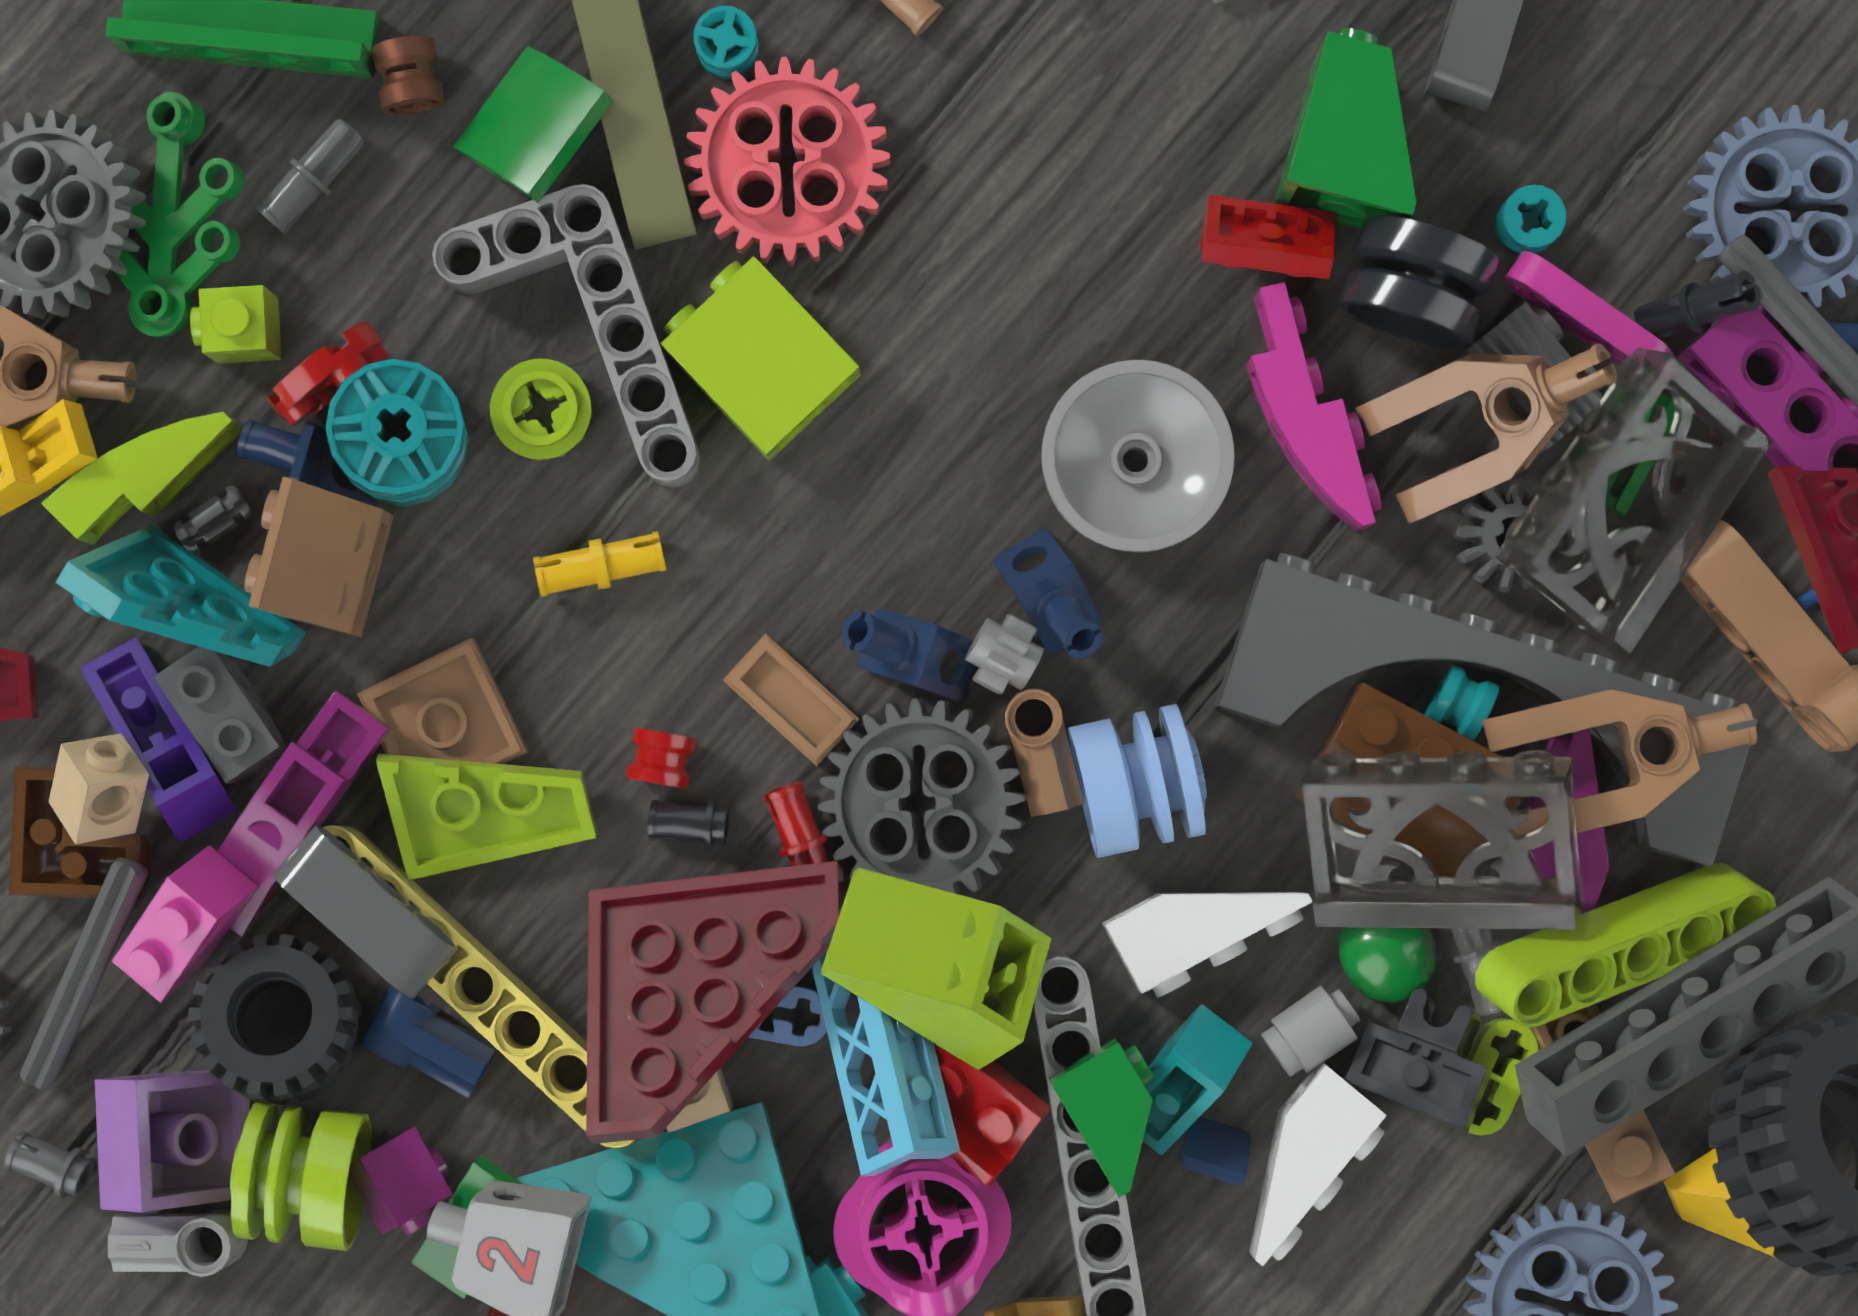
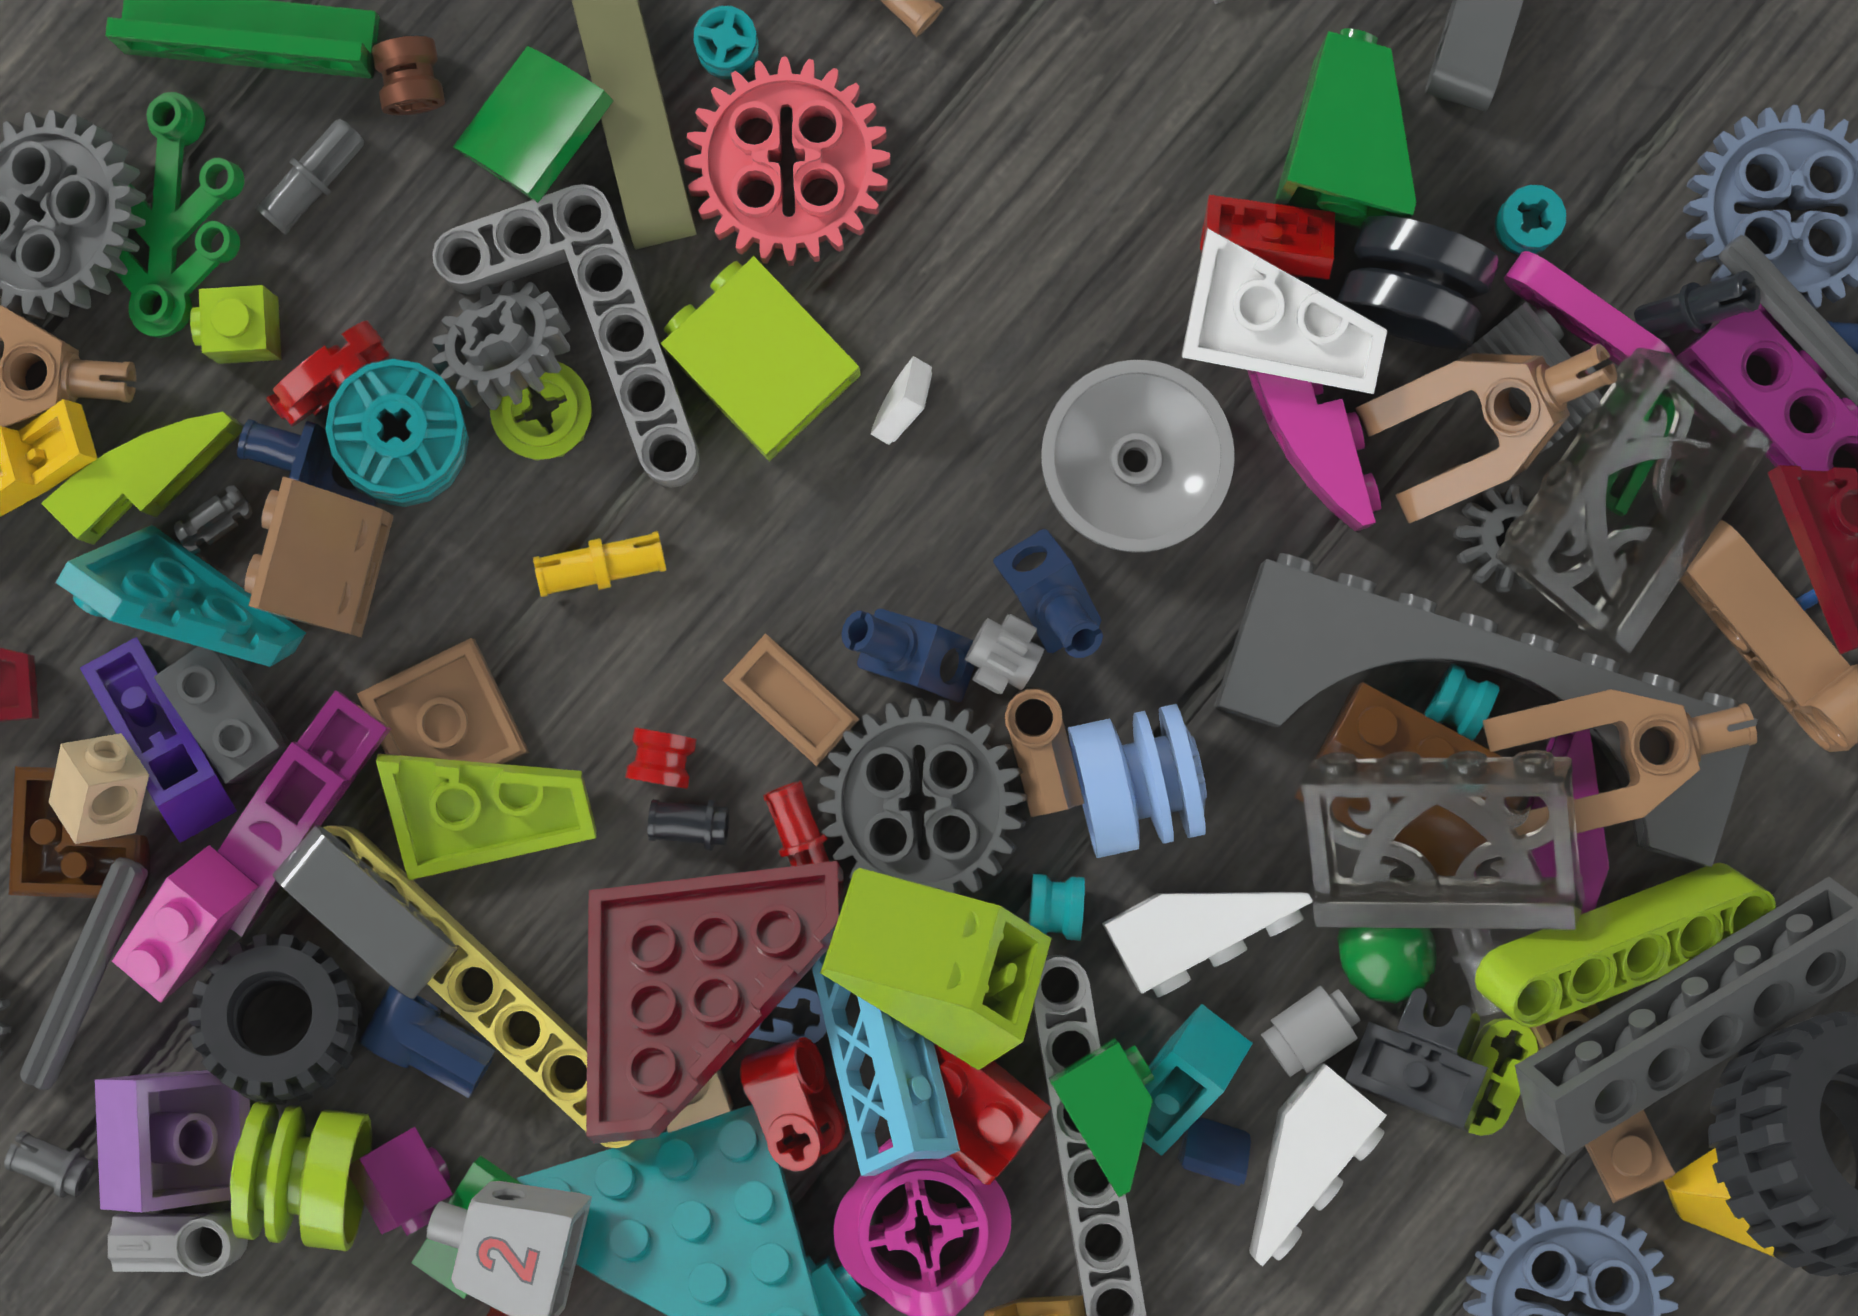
none -> dark grey gear [432,280,571,410]
none -> red piece [740,1037,846,1171]
none -> white tile [871,356,932,445]
none -> teal wheel [1029,874,1085,941]
none -> white wing [1182,228,1387,394]

